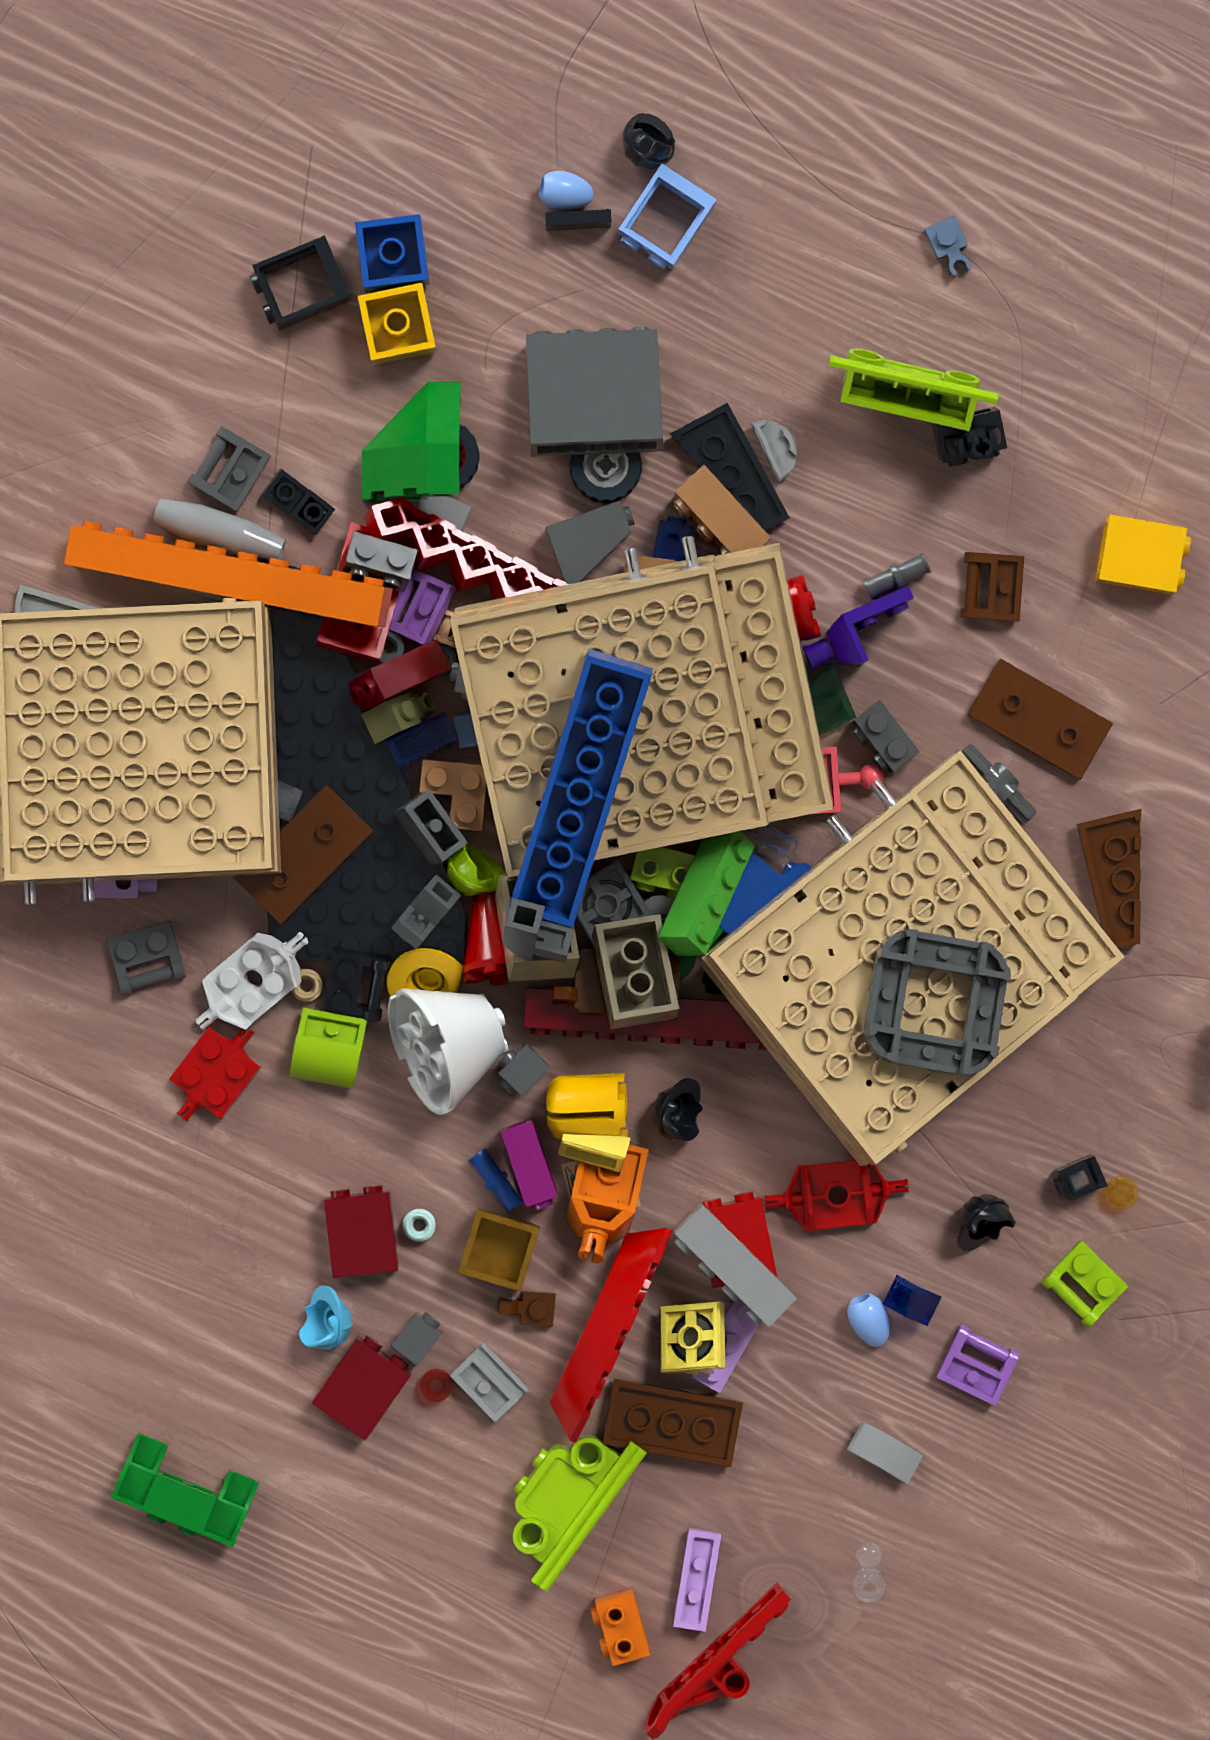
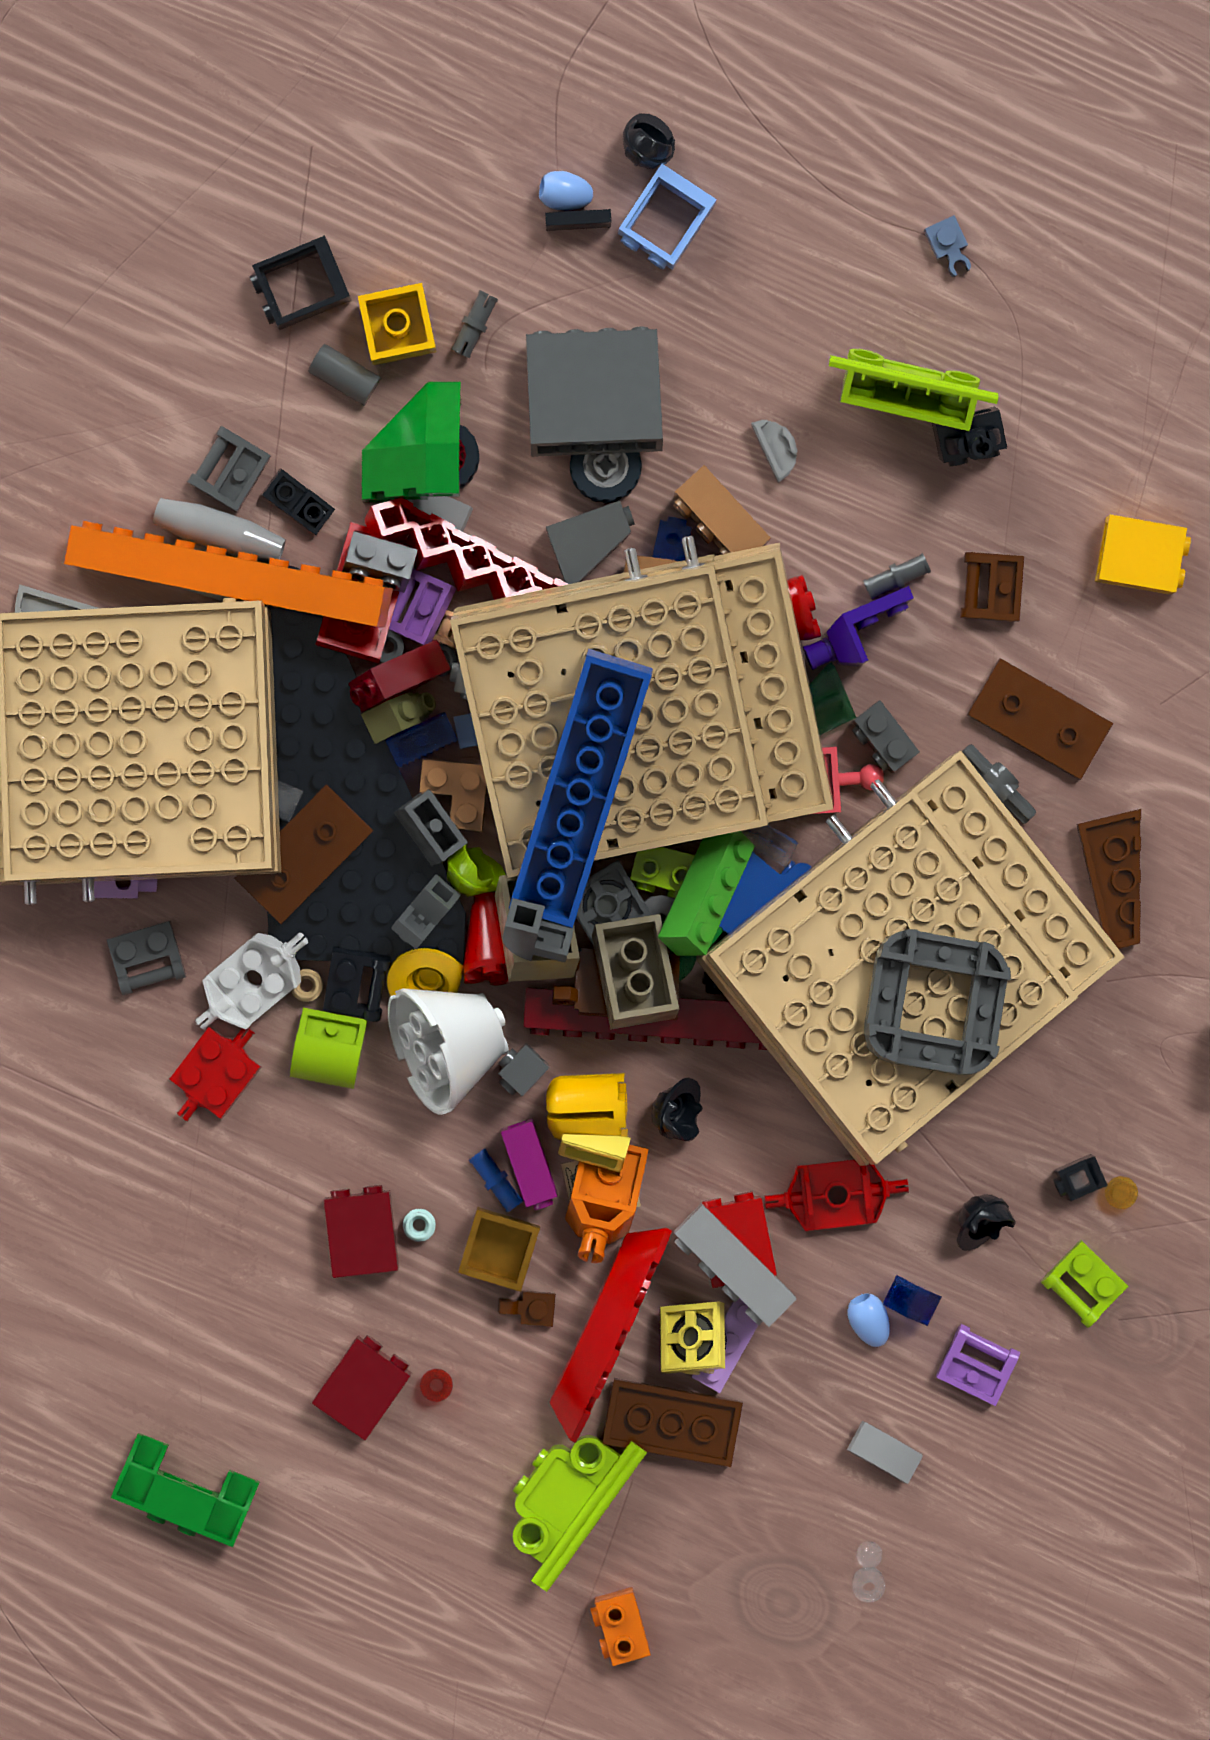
medium azure piece [299,1285,353,1350] -> none
blue brick [355,214,430,293] -> none
dark grey brick [391,1312,442,1366] -> none
light grey plate [450,1342,529,1422] -> none
red piece [644,1582,791,1740] -> none
black wing [670,403,790,532] -> none
lavender plate [673,1528,721,1632] -> none
none -> dark grey brick [308,344,381,406]
none -> dark grey pin [451,290,498,359]

